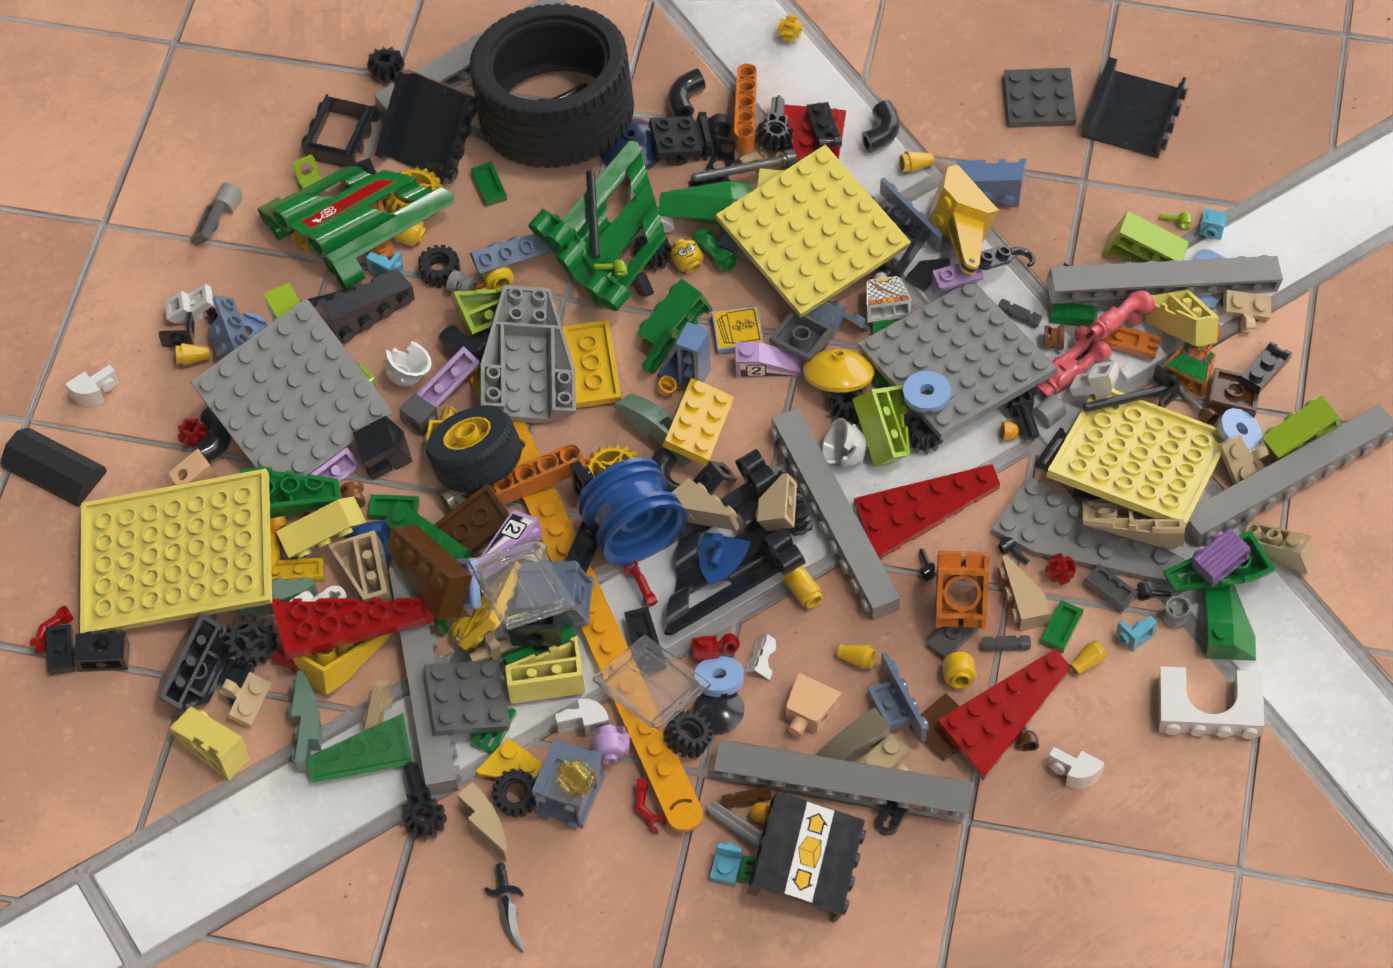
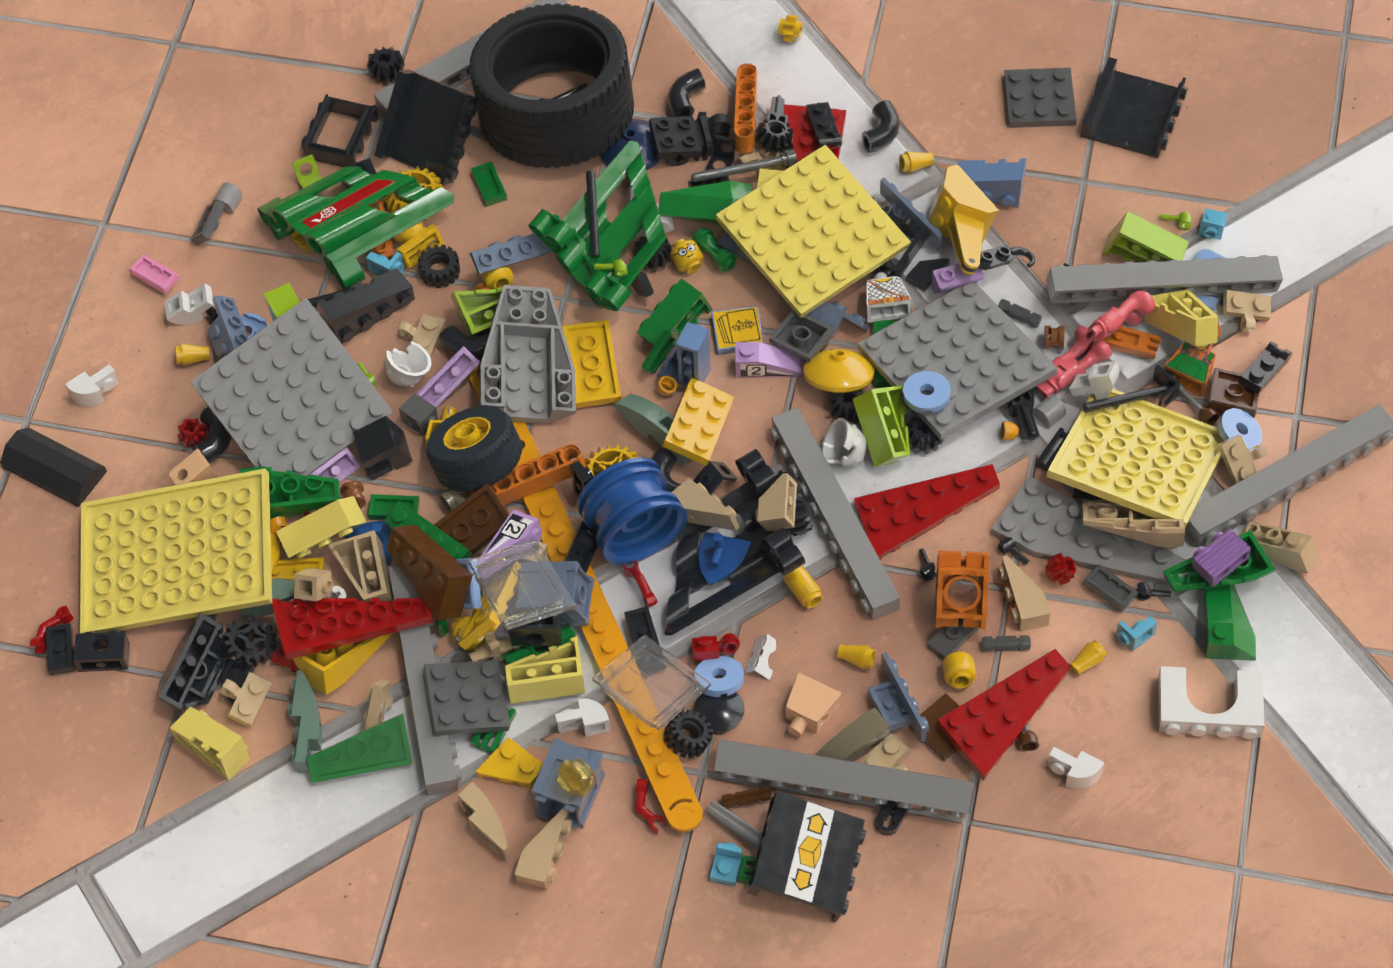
black bracket [159,312,195,347] -> none
black gear [403,761,447,841] -> none
light grey wheel [446,270,477,293] -> none
piece [485,862,525,952] -> none
black tyre [491,768,536,817] -> none
lavender head [591,725,630,765] -> none
light orange hinge [749,802,769,823] -> none
green tile [1040,600,1084,653] -> none
green tile [1049,303,1098,327] -> none
light grey wheel [1163,596,1191,629] -> none
lime wedge [1262,395,1341,461] -> none
none -> bright pink plate [129,254,180,294]
none -> tan brick [294,568,333,601]
none -> yellow tile [397,224,444,269]
none -> tan plate [398,314,446,359]
none -> tan slope [514,809,572,890]

